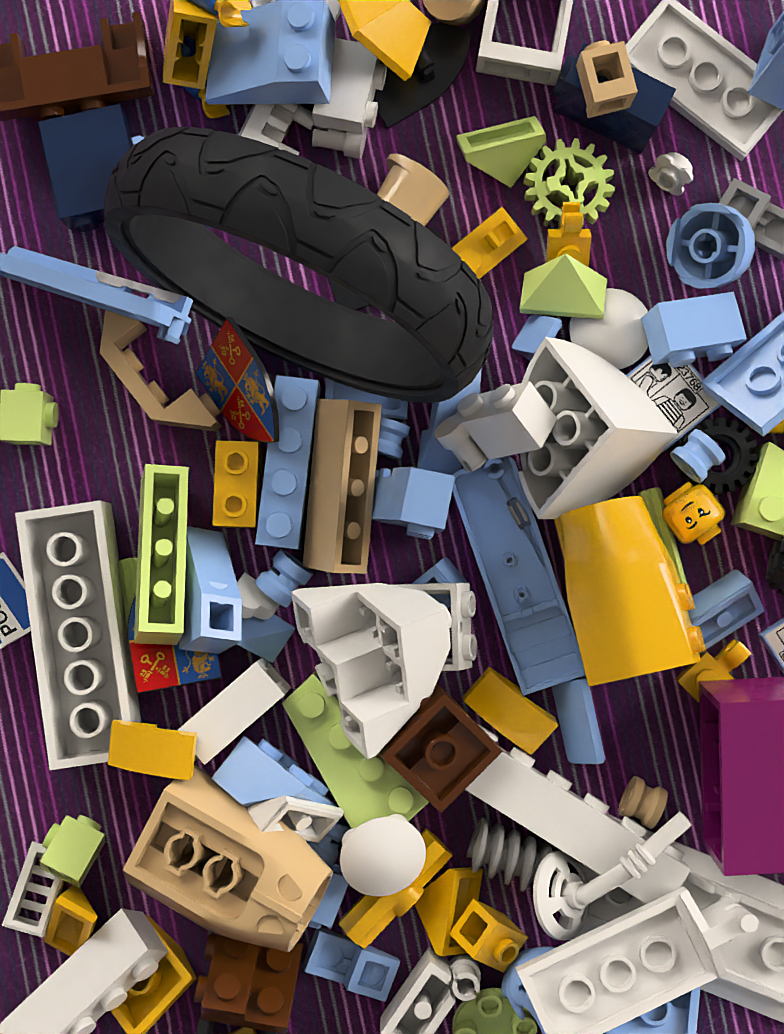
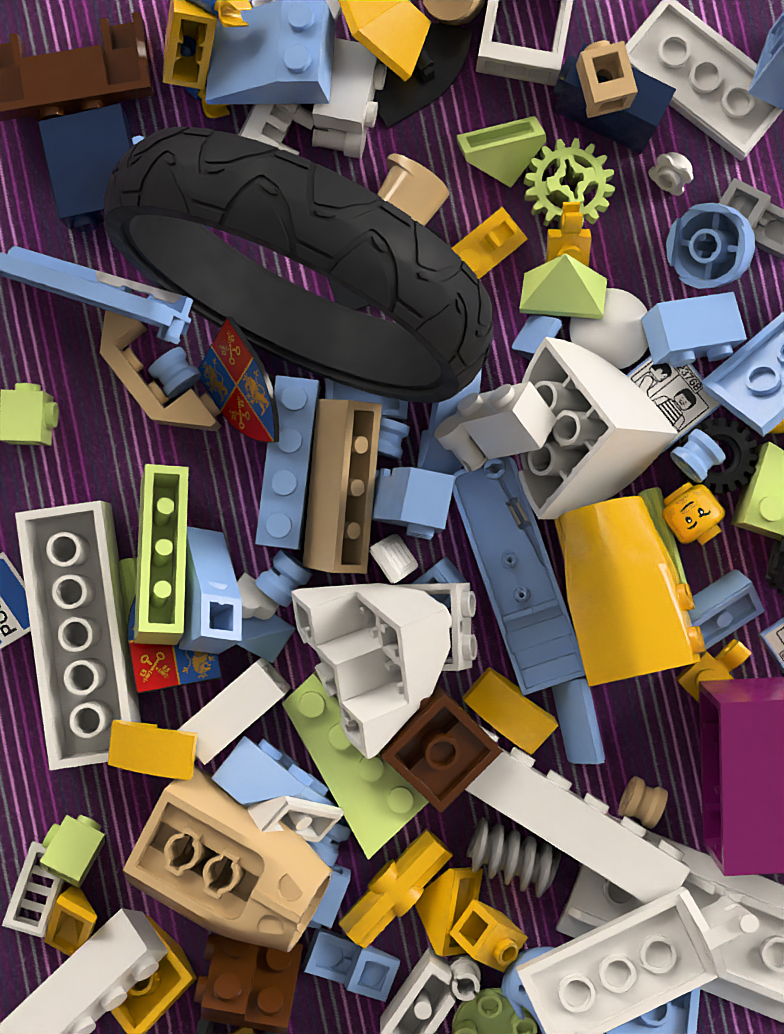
yellow brick [213,440,263,529] -> none
white dish [340,814,426,896] -> none
white dish [533,811,692,941] -> none
none -> light blue wheel [148,347,201,399]
none -> white slope [369,534,418,584]

